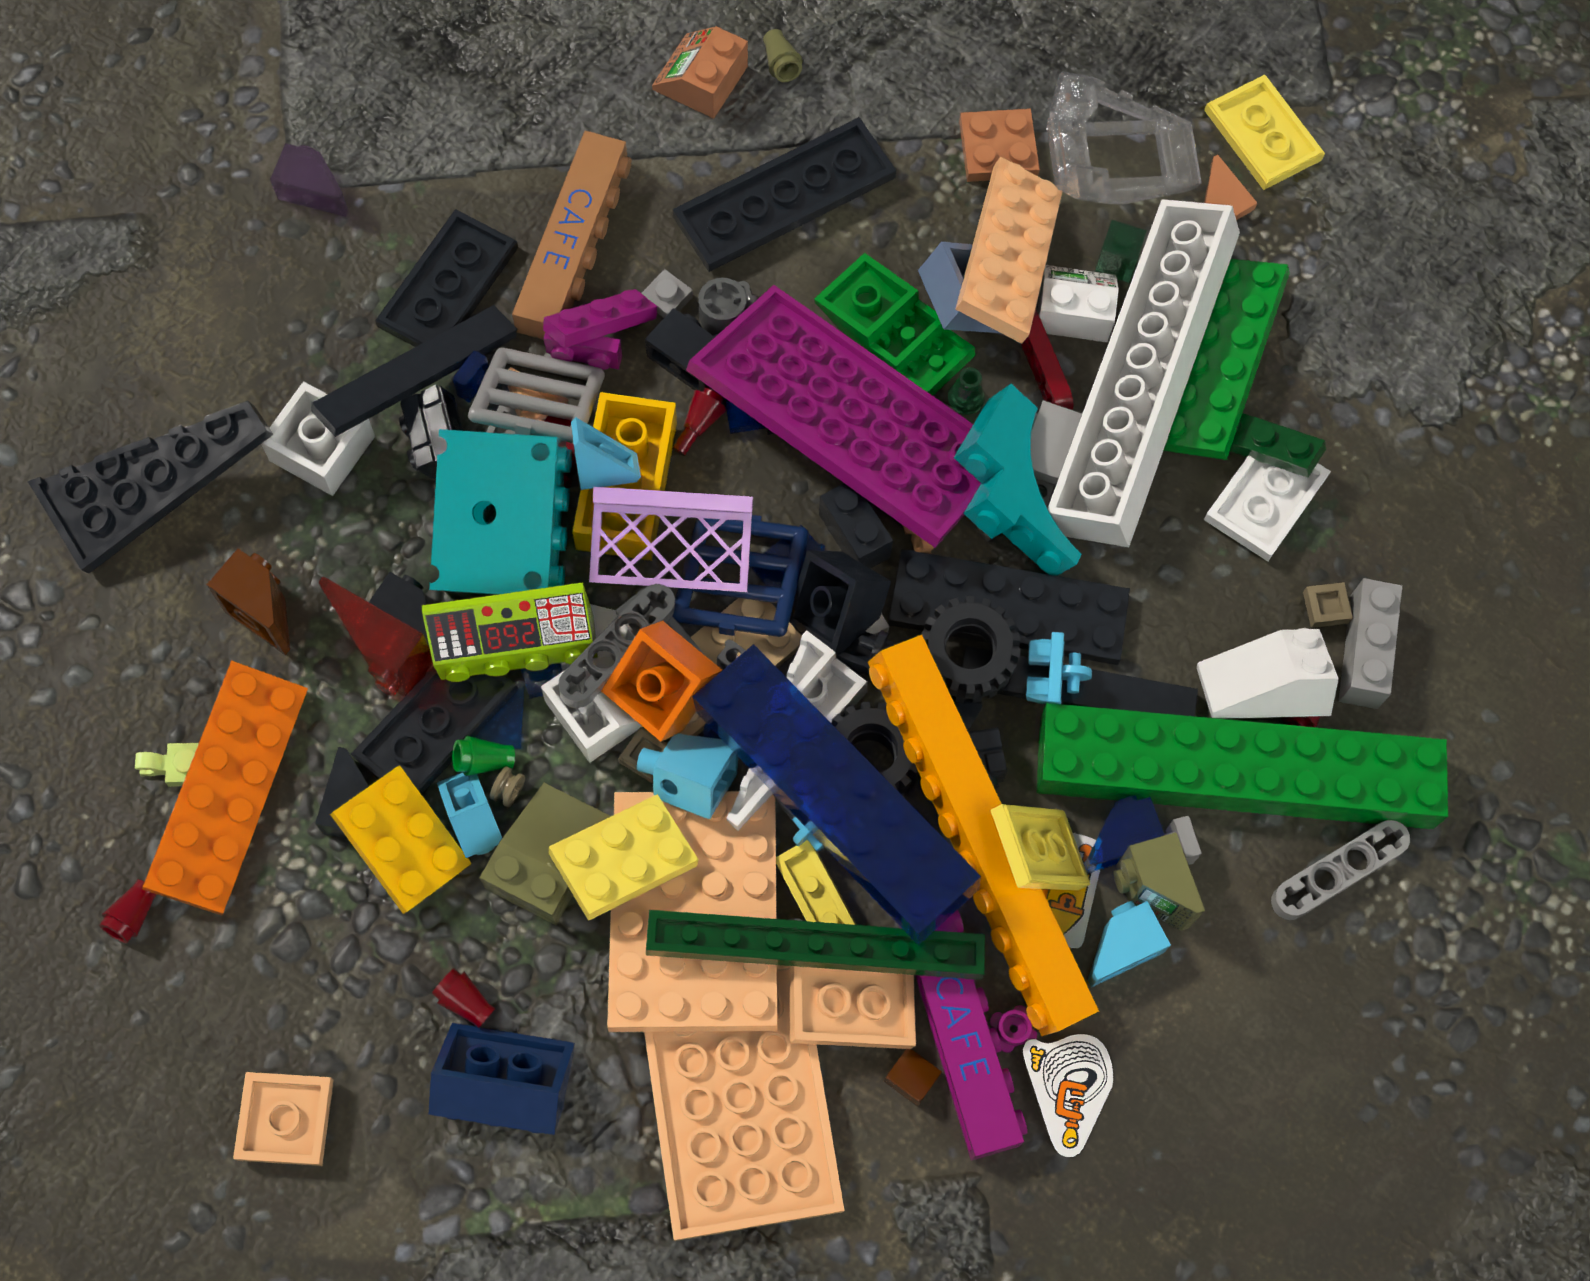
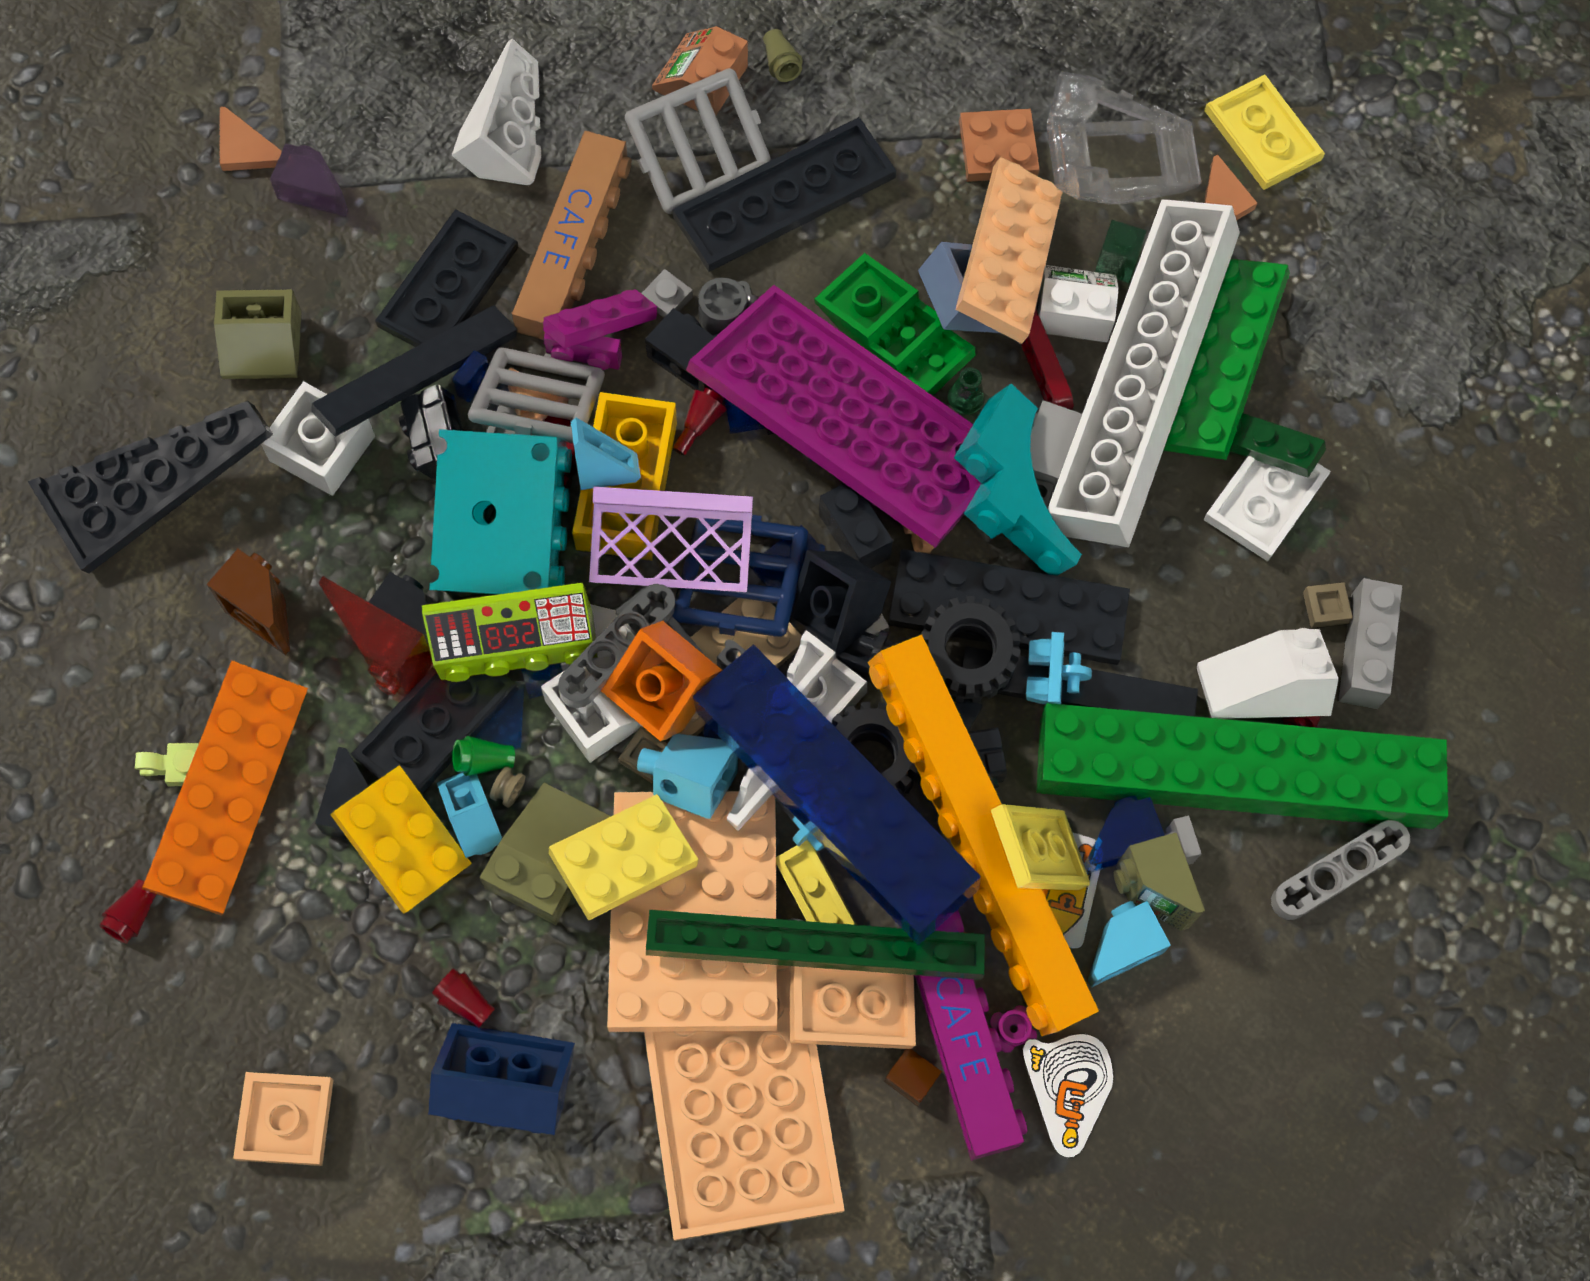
none -> olive slope [214,289,301,379]
none -> nougat tile [220,107,290,171]
none -> white wedge [452,39,541,185]
none -> light grey bar [625,68,772,214]

